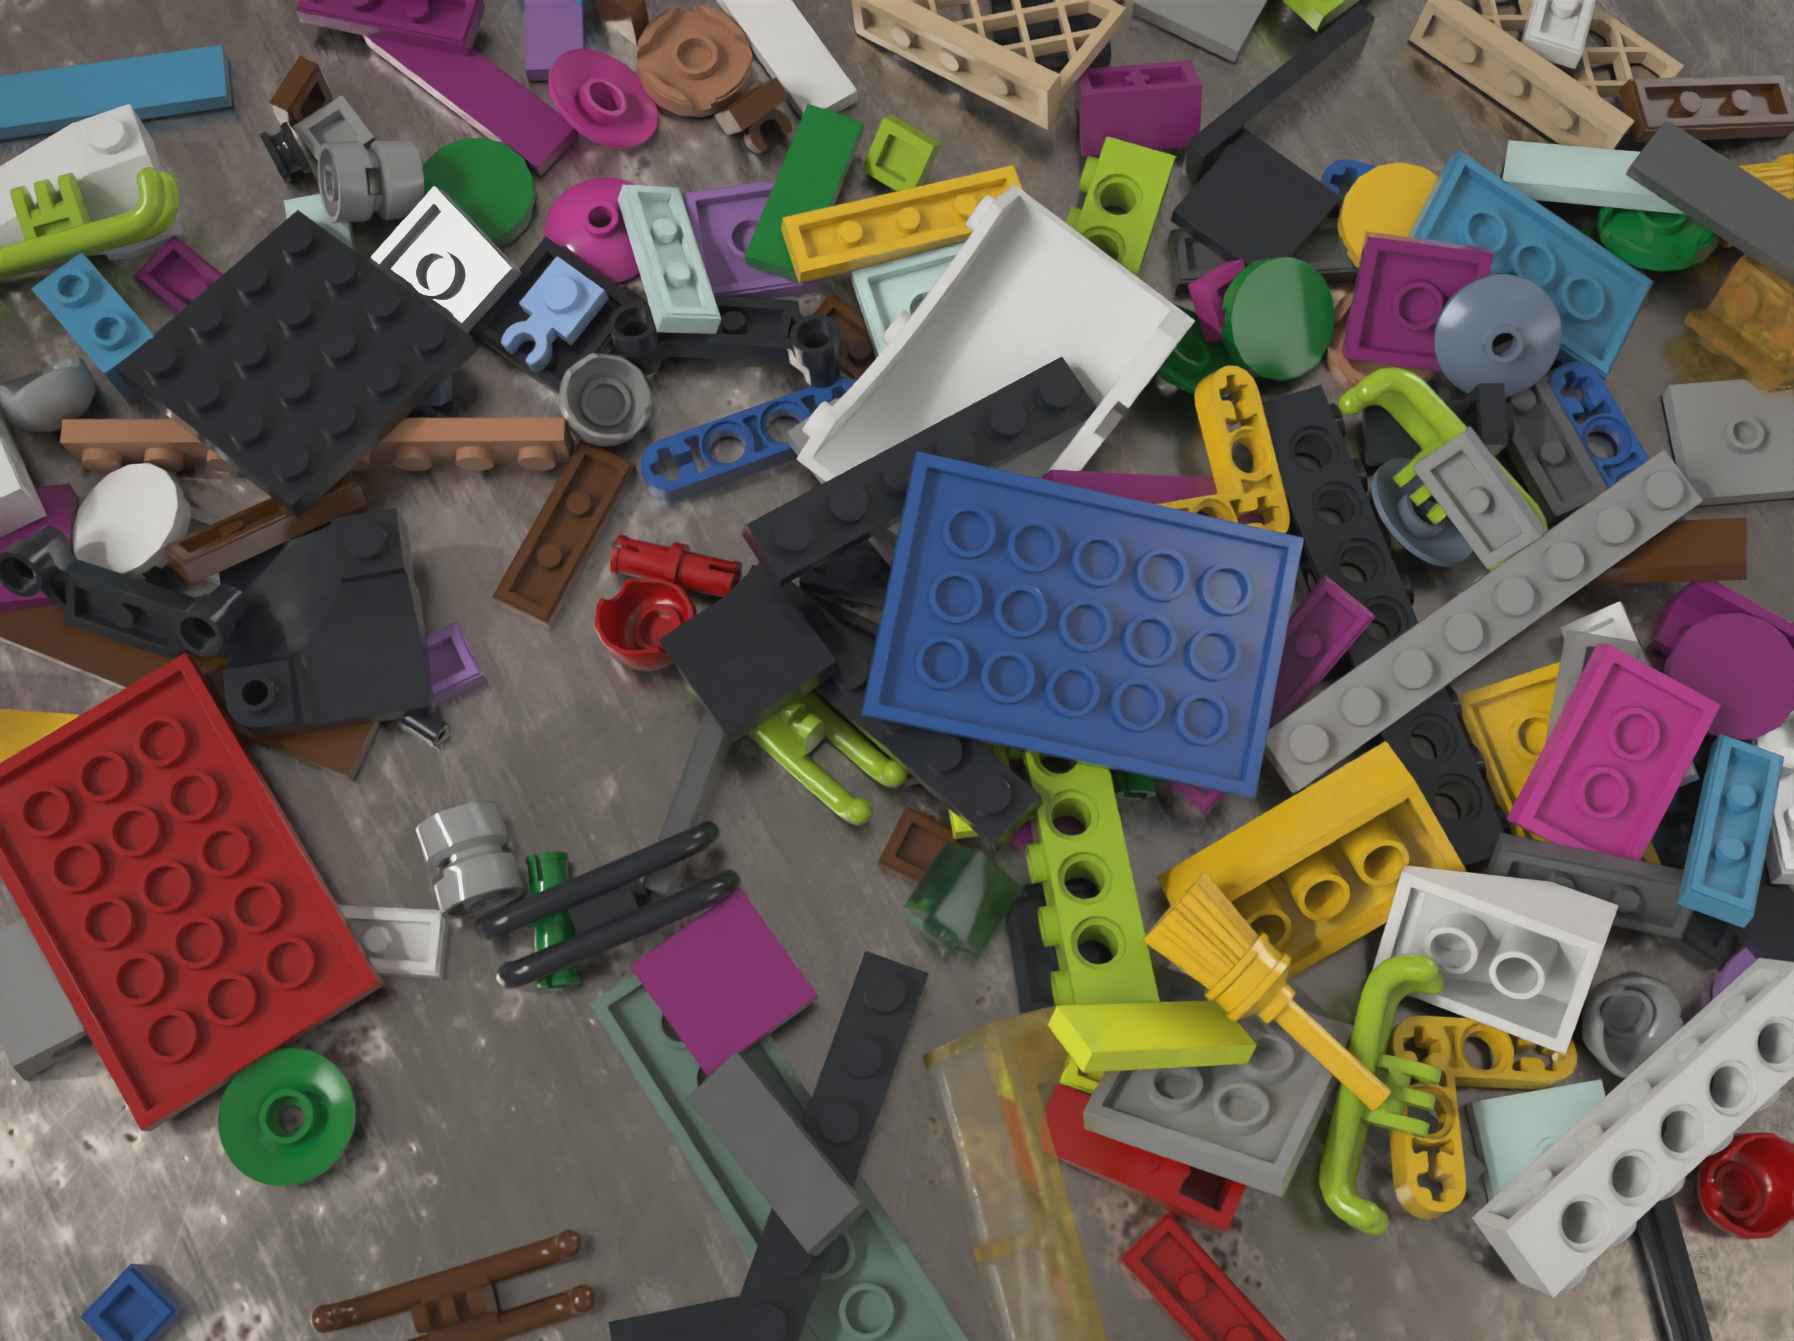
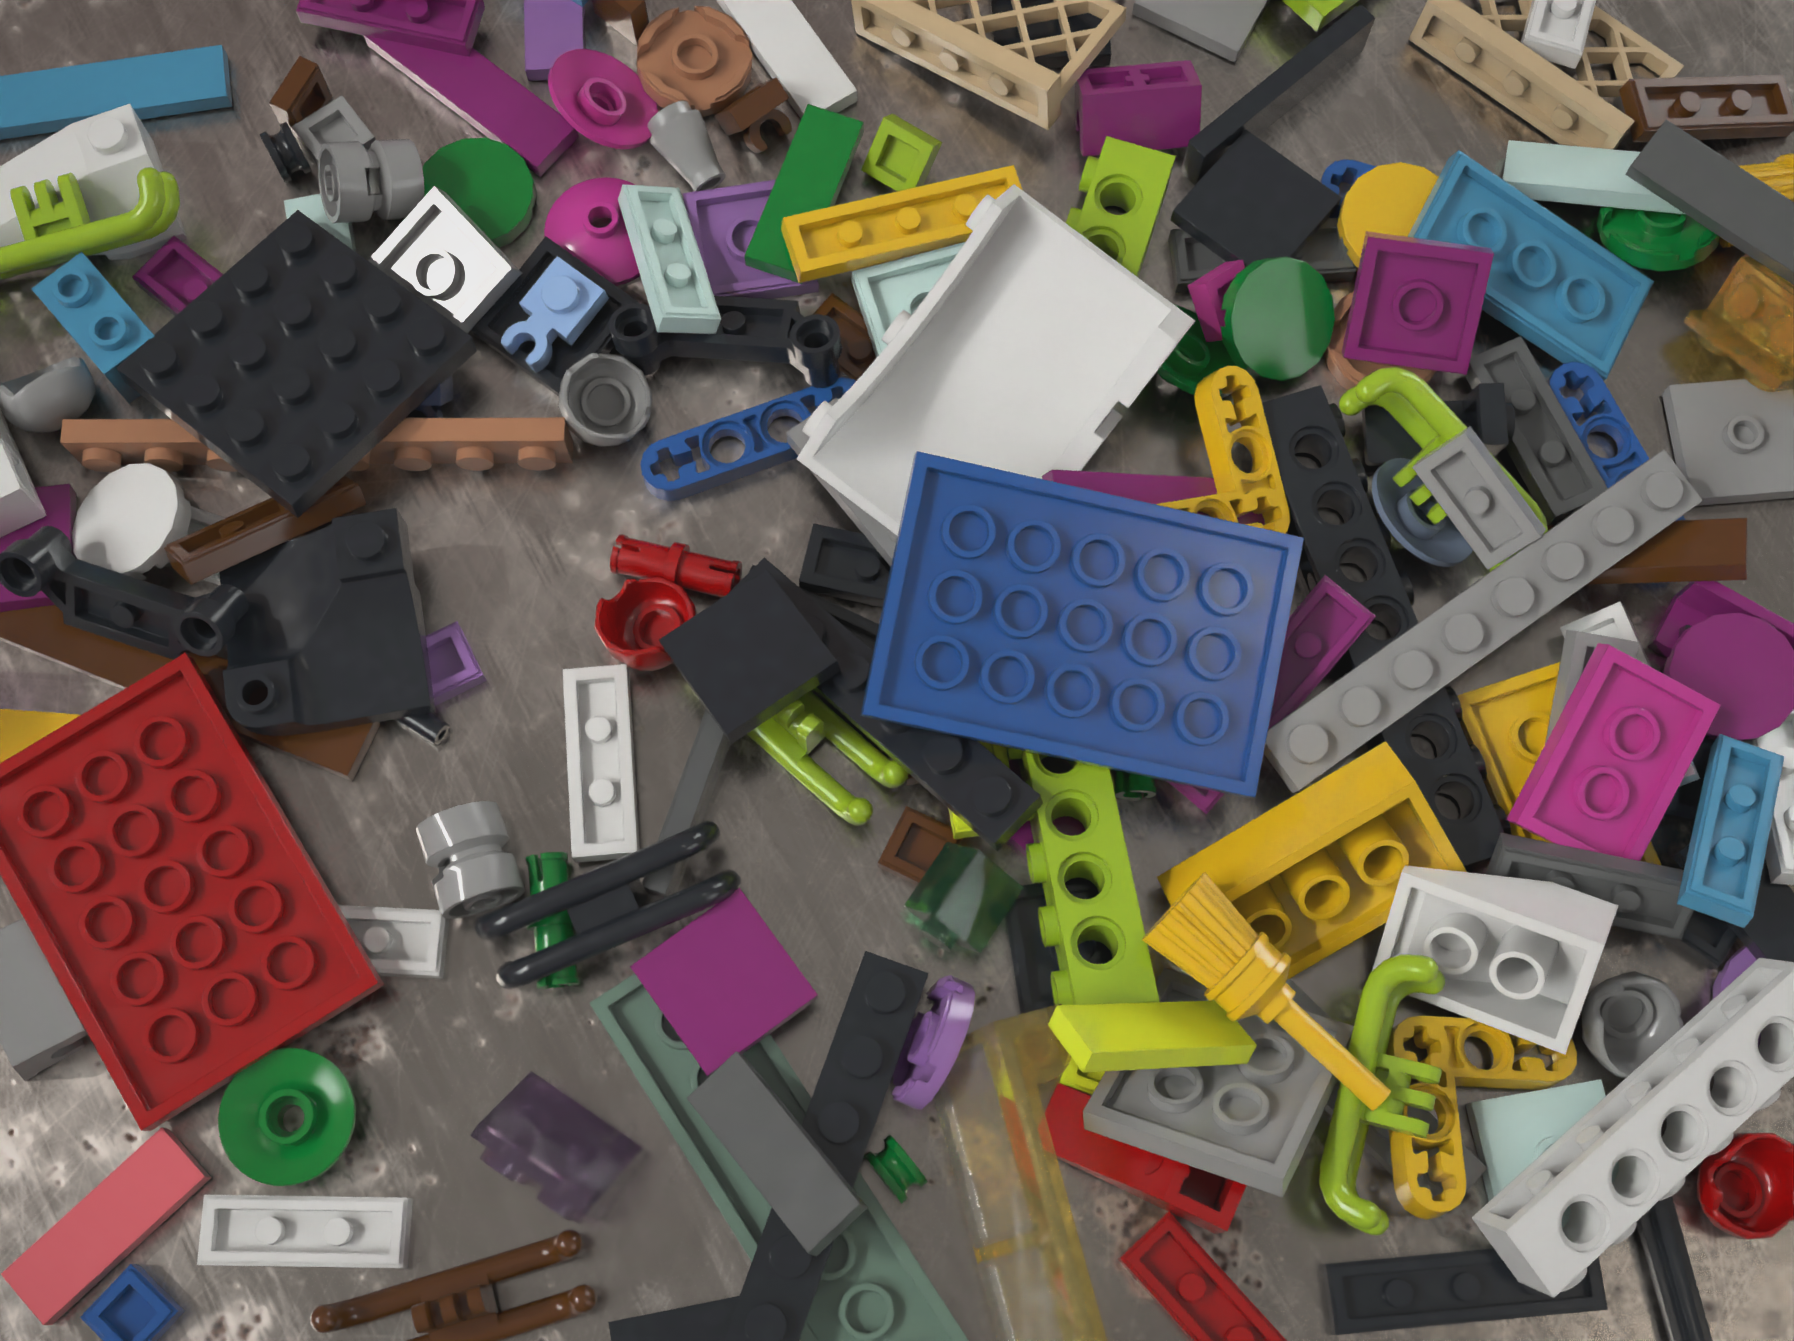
reddish brown tile [492,440,638,630] -> none
black plate [742,357,1097,589] -> none
sand blue dish [1434,274,1562,397] -> none
none -> coral tile [1,1127,211,1325]
none -> white tile [197,1195,413,1269]
none -> clear purple slope [470,1071,650,1224]
none -> white plate [563,664,640,863]
none -> light grey cone [647,101,726,191]
none -> green bush [864,1134,928,1204]
none -> medium lavender tile [891,975,975,1110]
none -> black tile [1321,1248,1608,1335]

